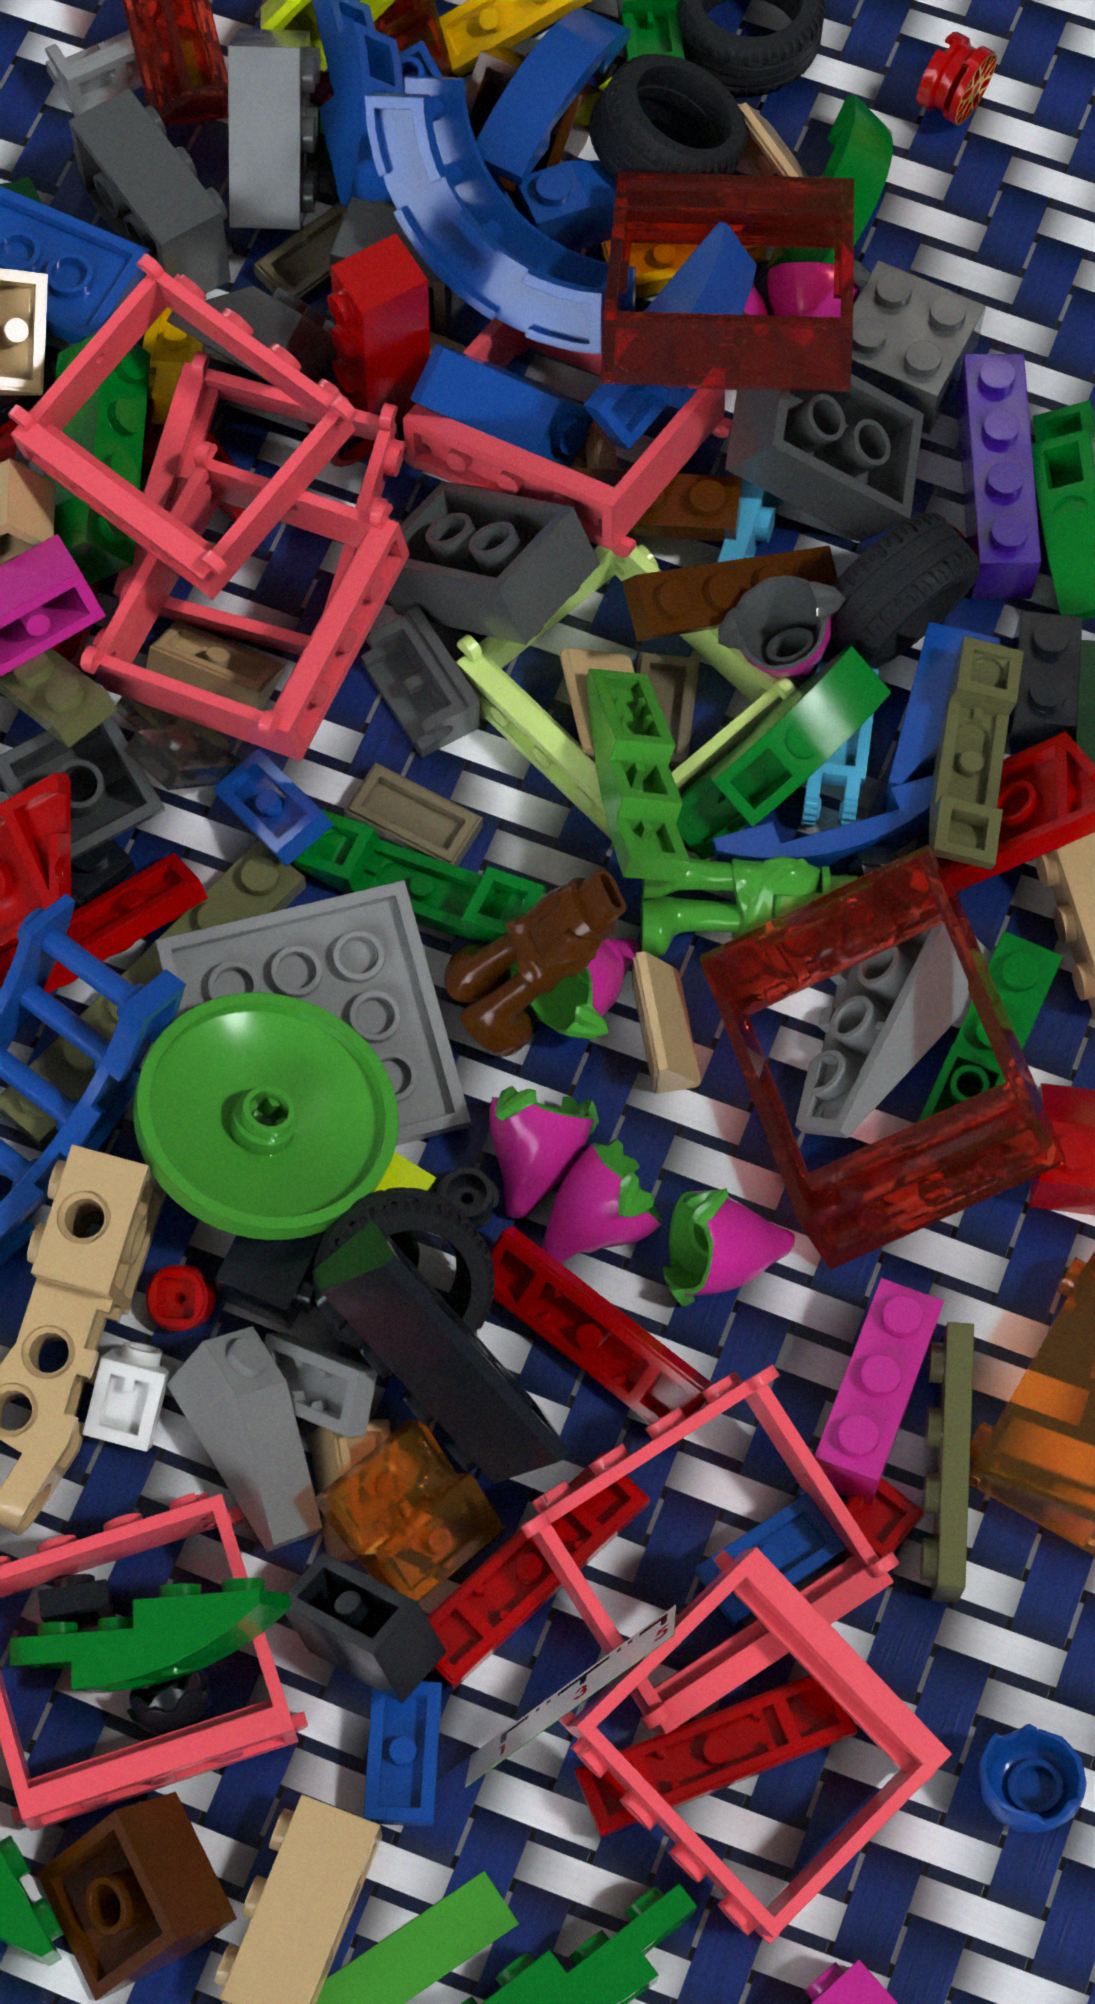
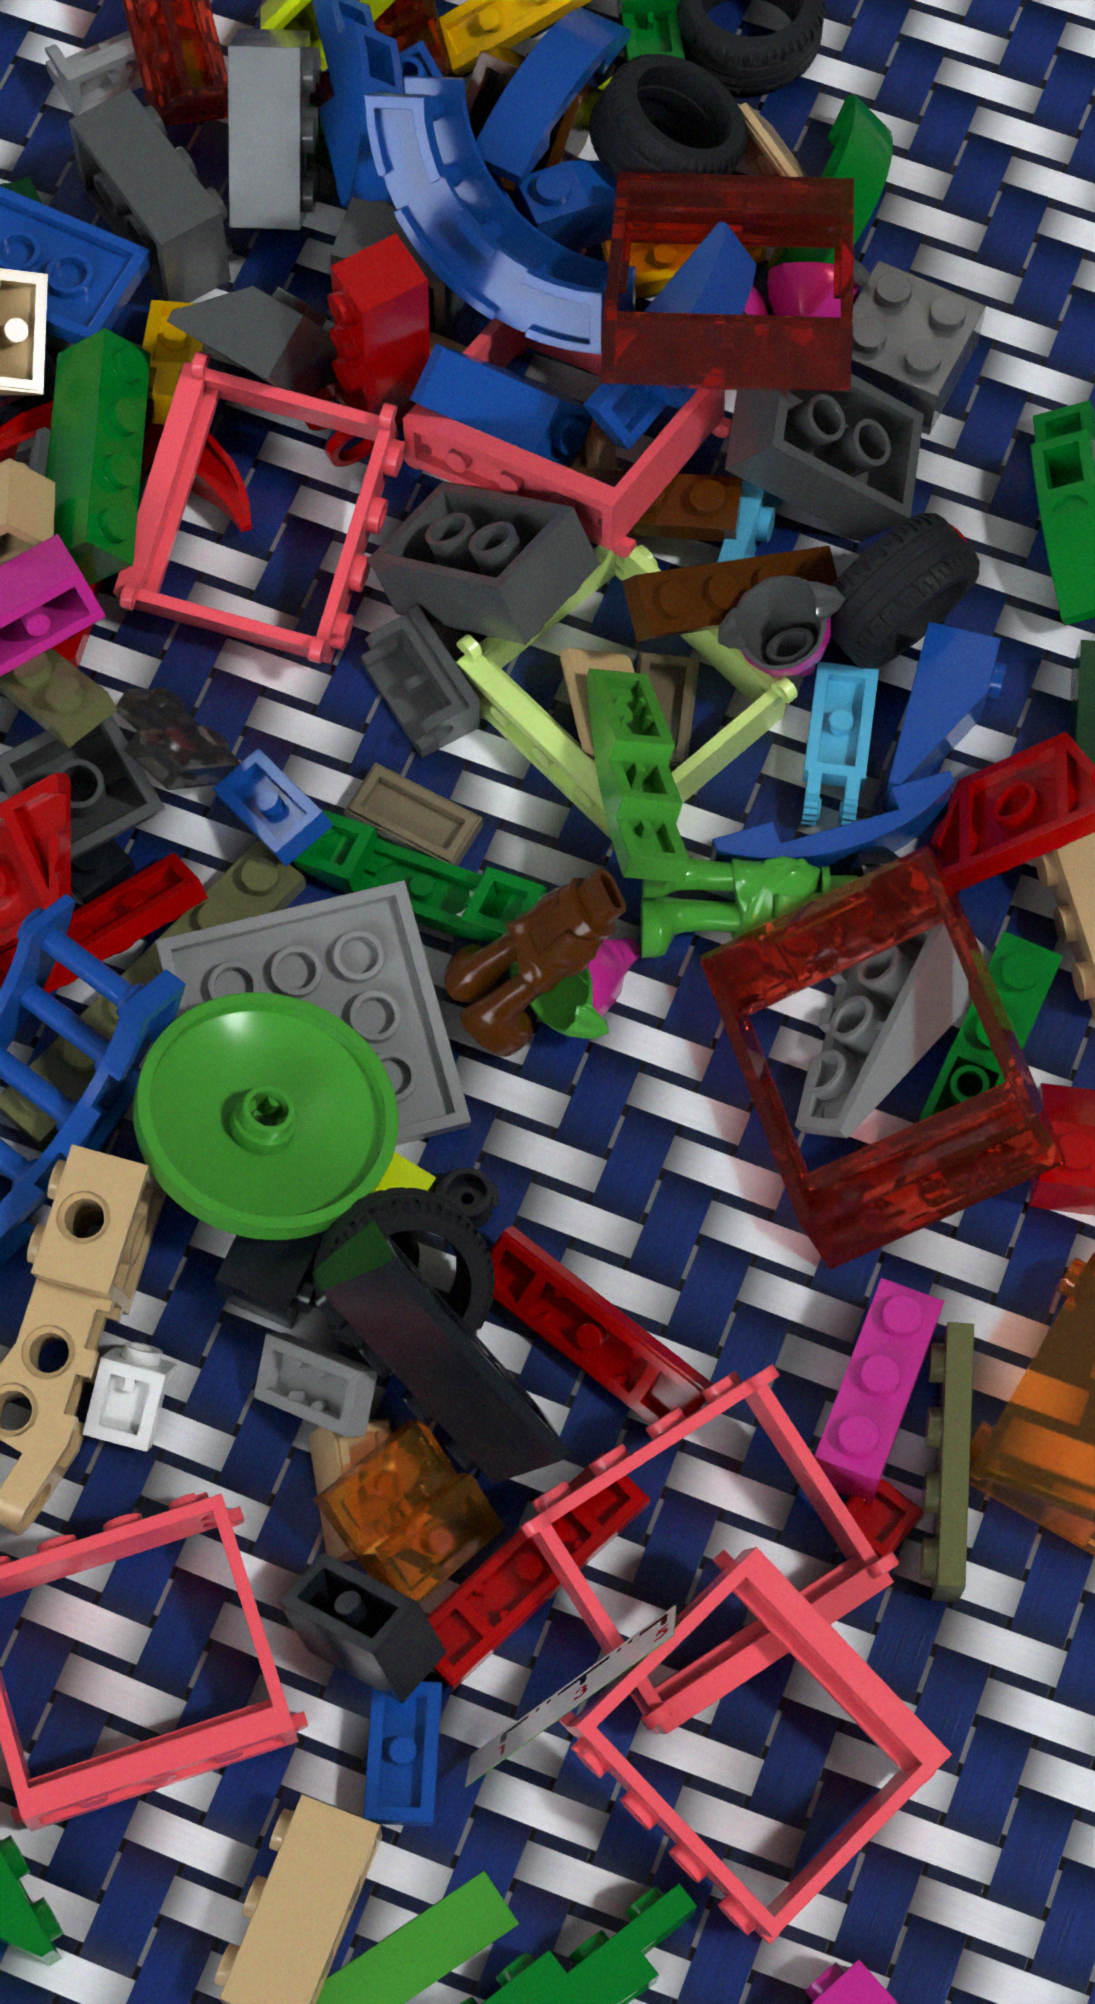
coral window [8,253,357,600] -> none
green slope [10,1578,291,1693] -> none
reddish brown slope [36,1792,237,2001] -> none
black plate [38,1574,116,1629] -> none
coral window [80,440,410,761] -> none
black plate [126,1670,210,1735] -> none
tan slope [146,621,285,711] -> none
red tile [146,1265,216,1331] -> none
light grey slope [166,1326,323,1552] -> none
dark tan tile [254,202,347,302] -> none
dark pink hat [489,1086,599,1219] -> none
dark pink hat [542,1139,663,1264] -> none
red plate [574,1675,858,1838] -> none
tan slope [631,951,701,1094] -> none
hat [663,1188,795,1307] -> none
green slope [676,644,892,860] -> none
blue plate [695,1493,847,1628] -> none
red wheel [916,32,997,126] -> none
olive slope [929,636,1024,870] -> none
dark purple brick [956,354,1041,600] -> none
blue hair [978,1724,1087,1834] -> none
black brick [1004,611,1083,755] -> none

